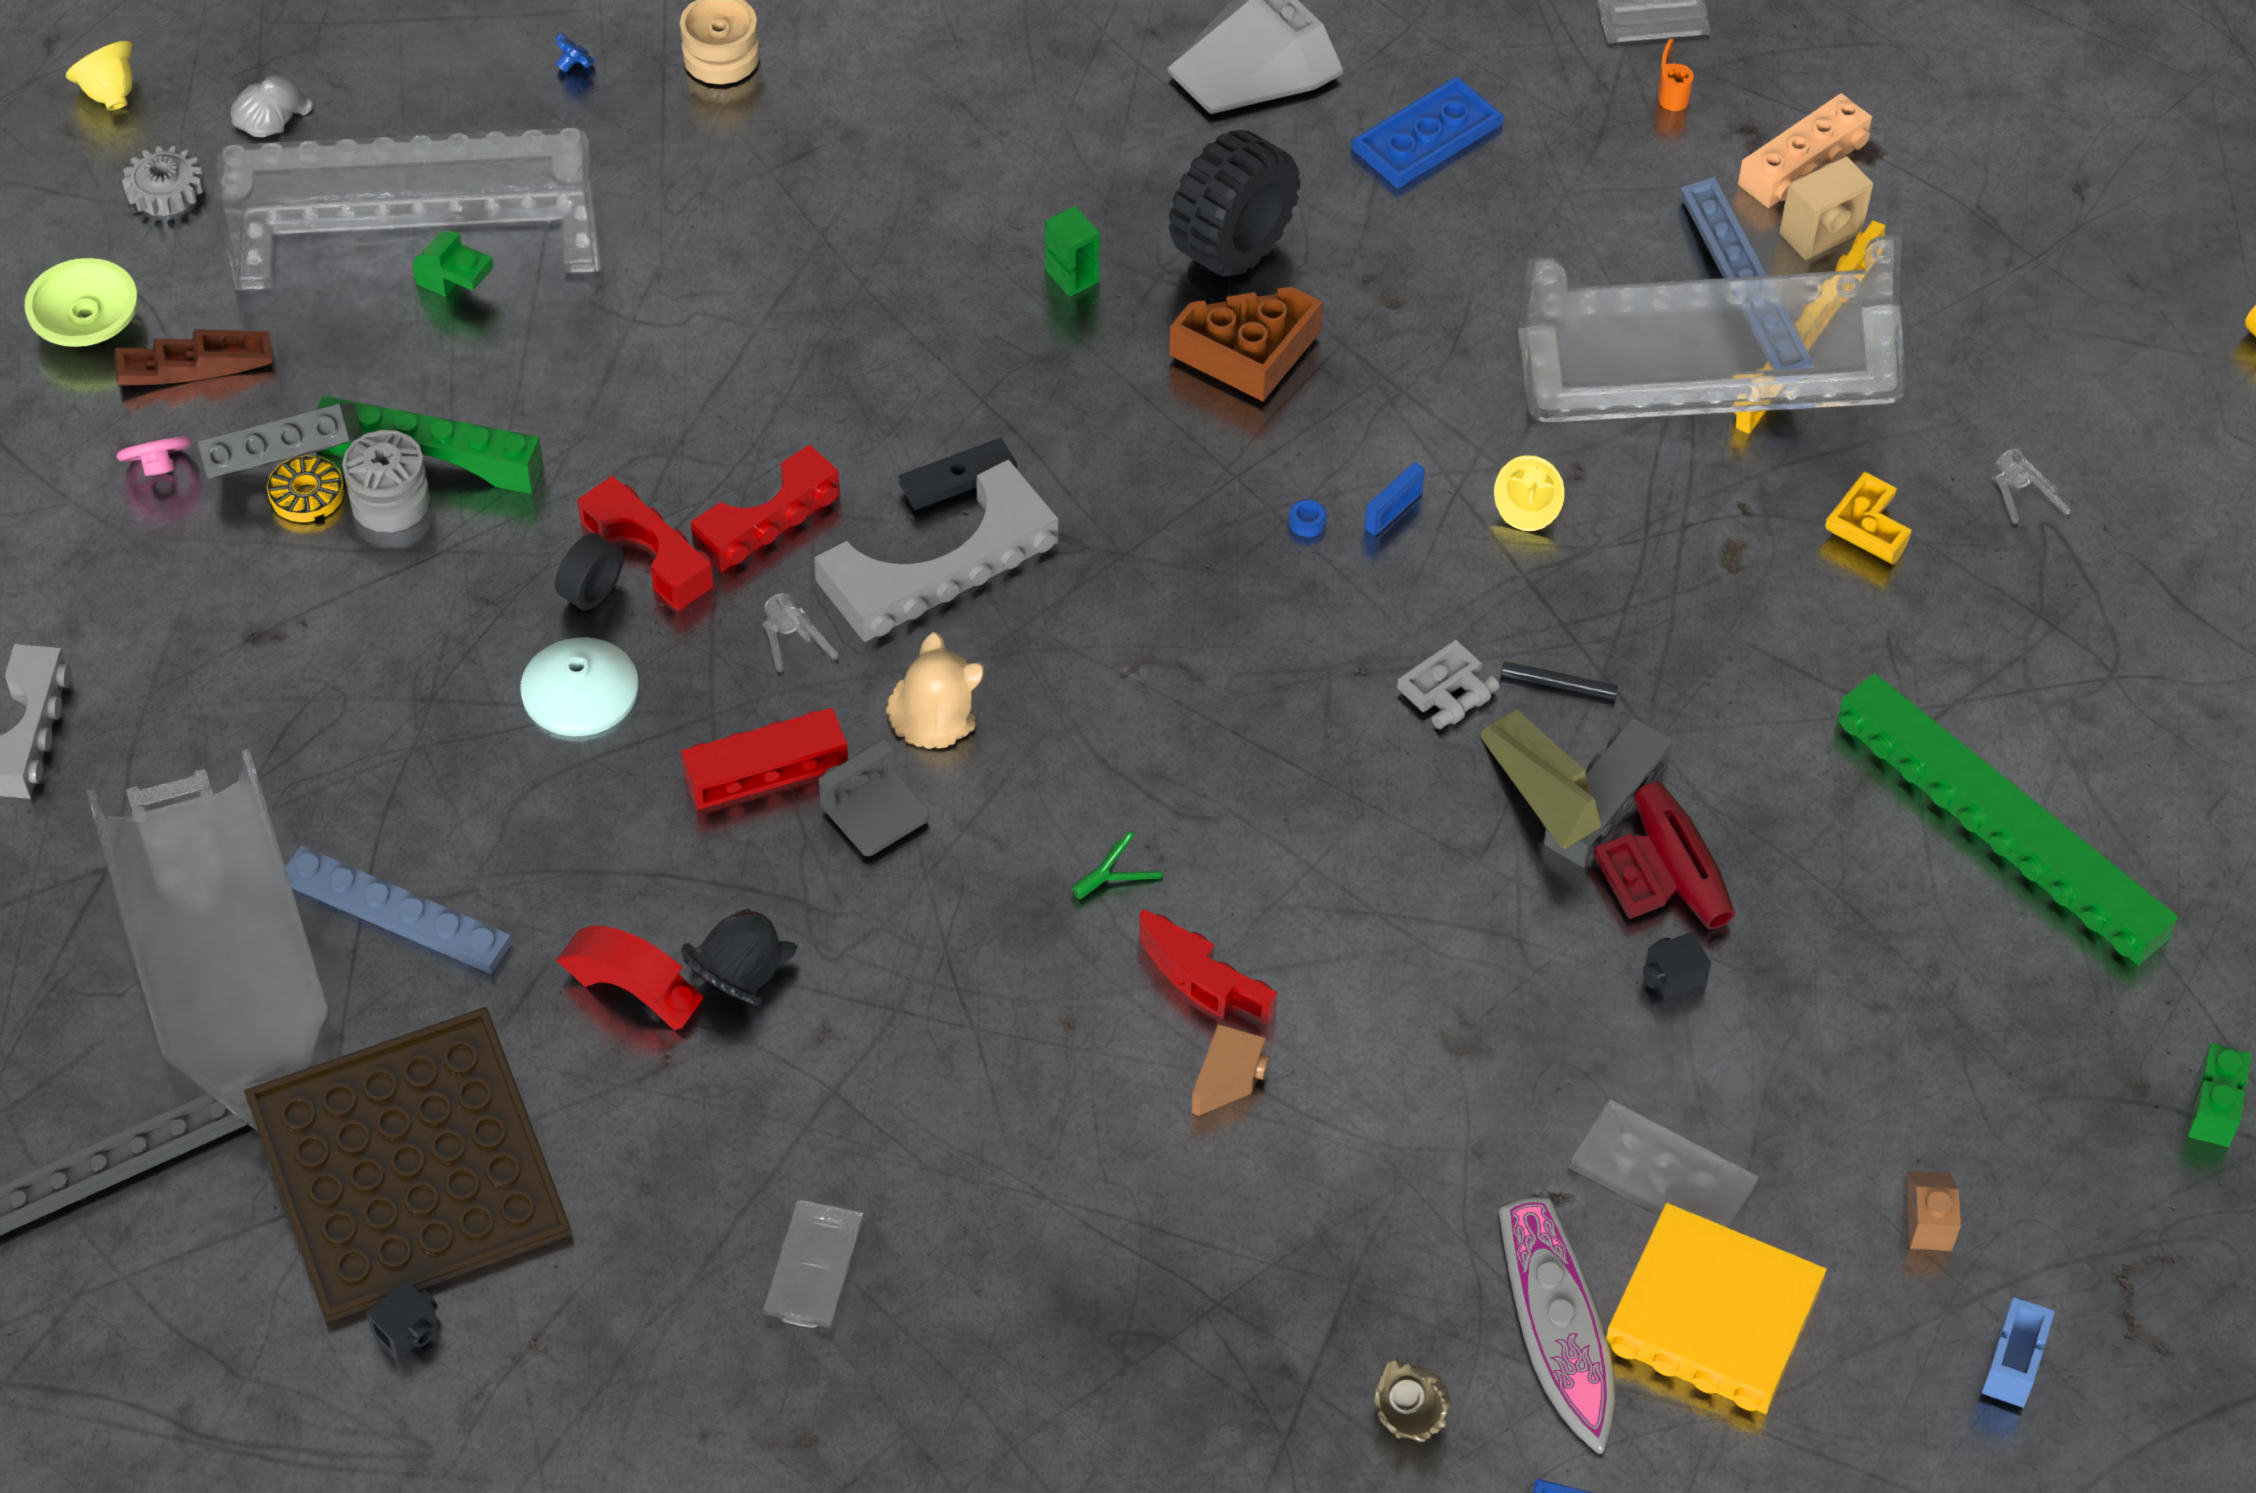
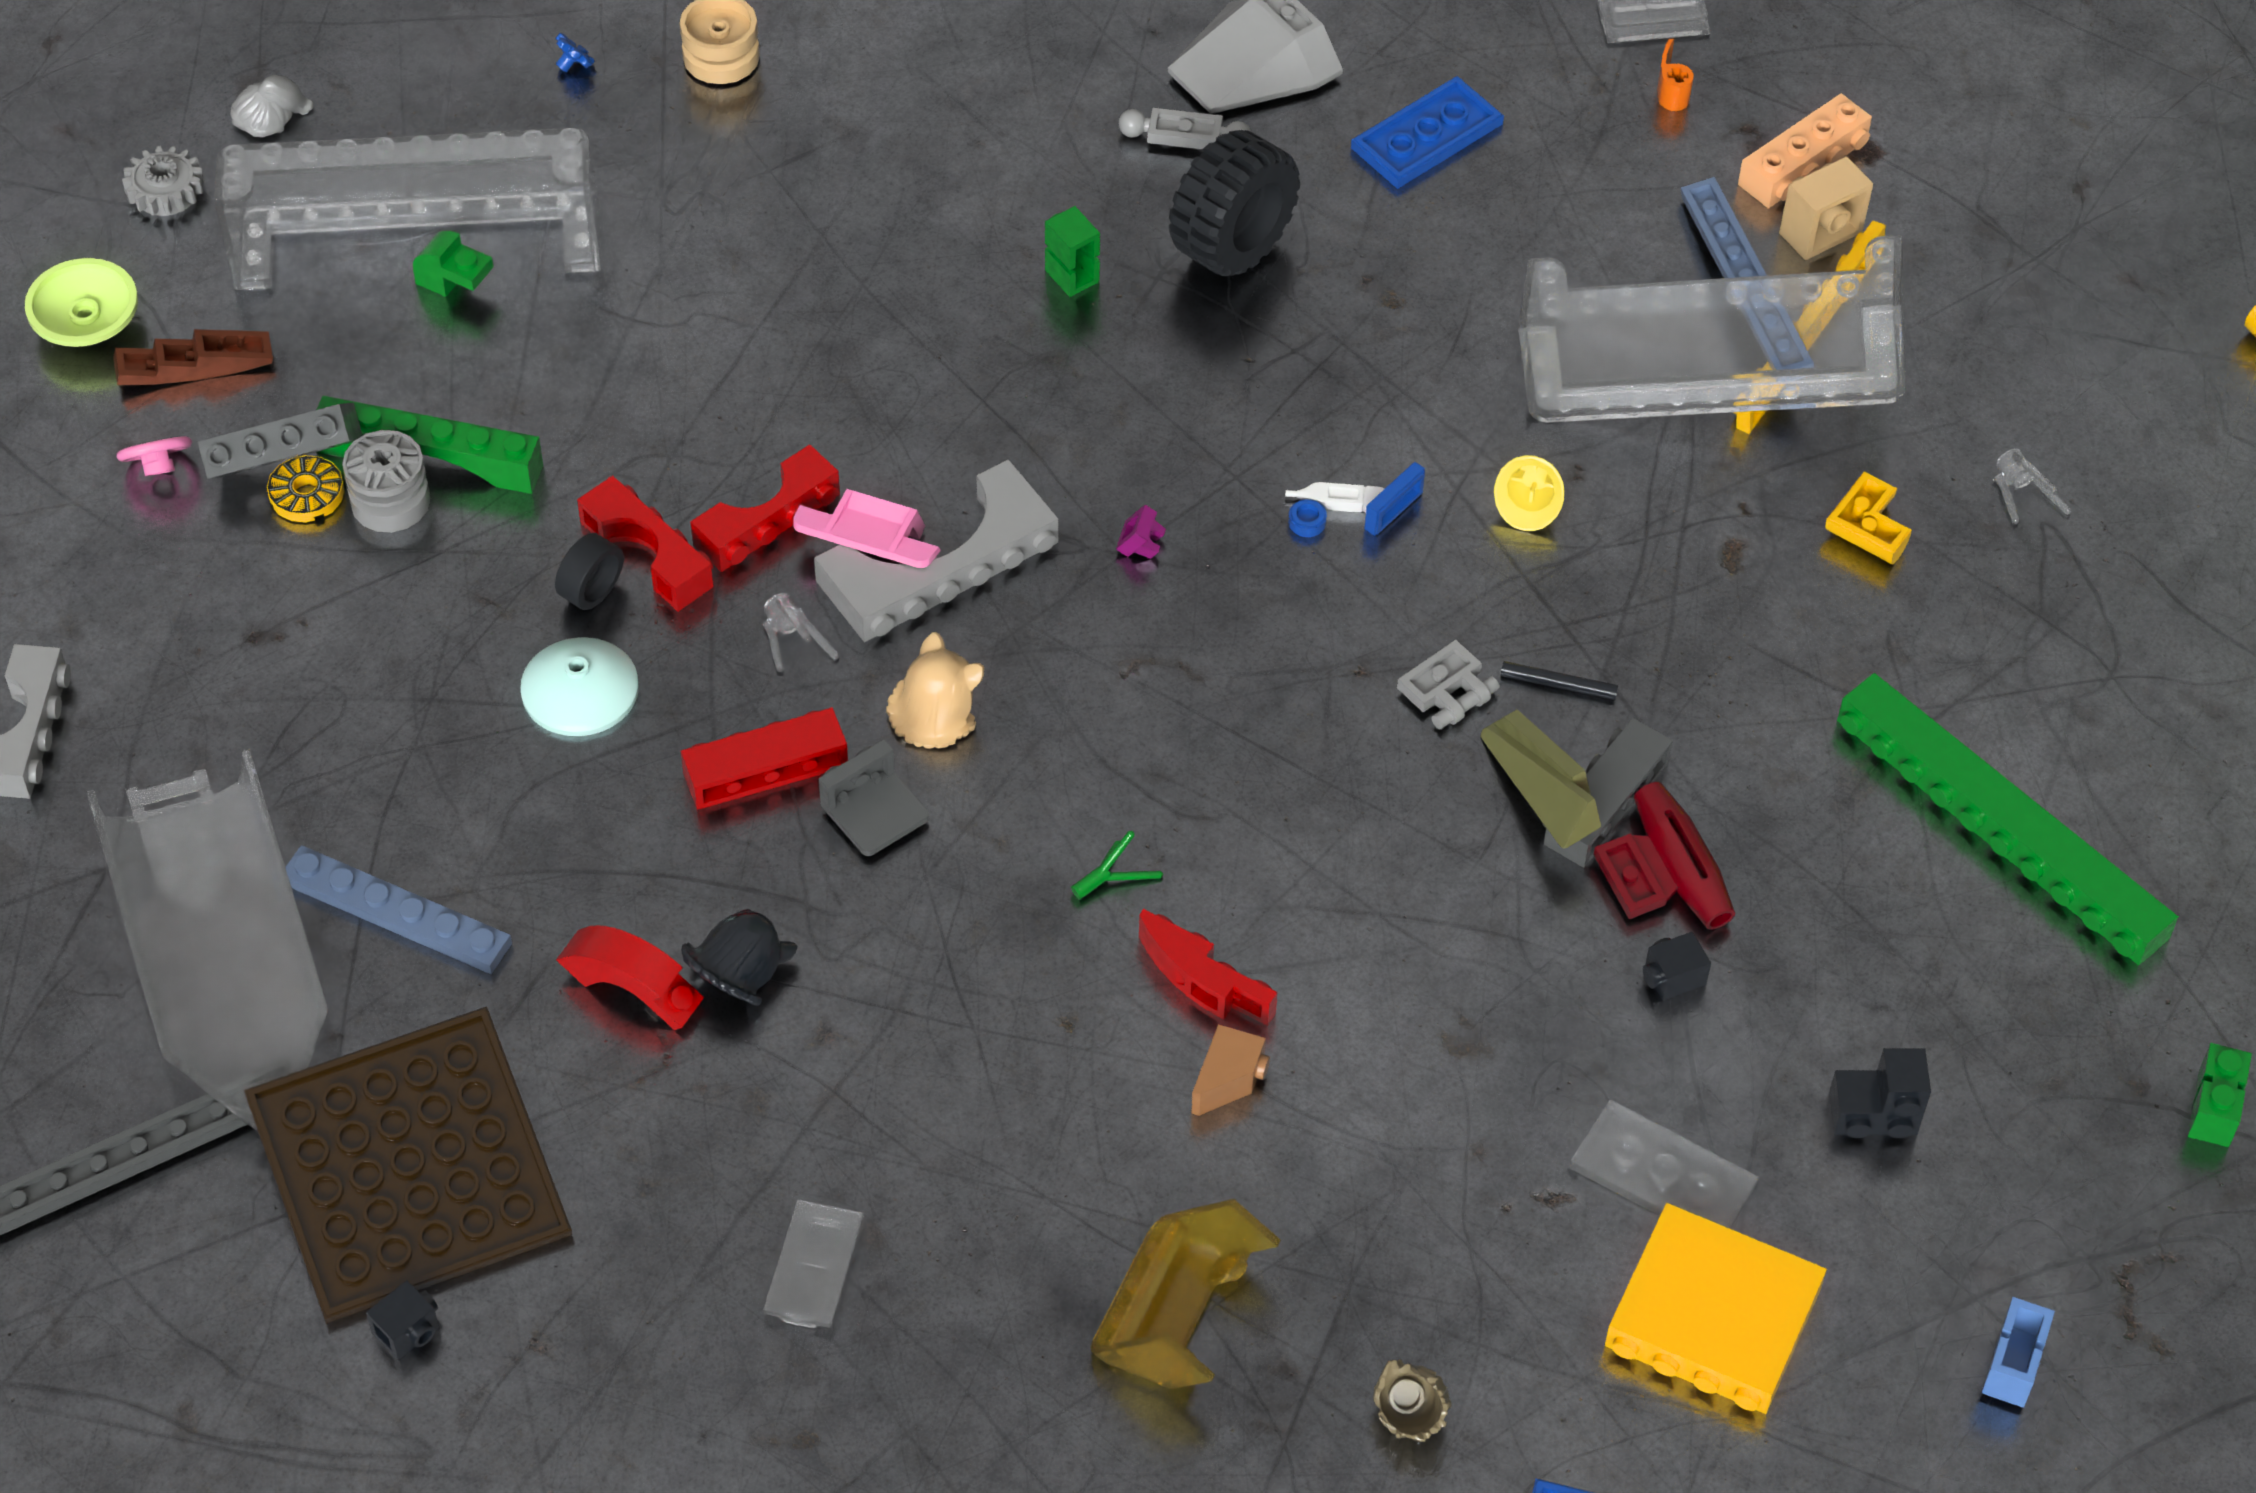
light yellow hat [66,40,134,111] -> none
black tile [899,437,1017,510] -> none
dark orange brick [1169,287,1323,401] -> none
light grey piece [1498,1197,1615,1454] -> none
medium nougat slope [1906,1171,1961,1251] -> none
none -> bright pink plate [793,489,941,568]
none -> clear yellow windscreen [1091,1199,1281,1389]
none -> magenta tile [1116,505,1166,559]
none -> light grey plate [1118,108,1251,149]
none -> white piece [1285,482,1384,513]
none -> black brick [1829,1048,1931,1138]

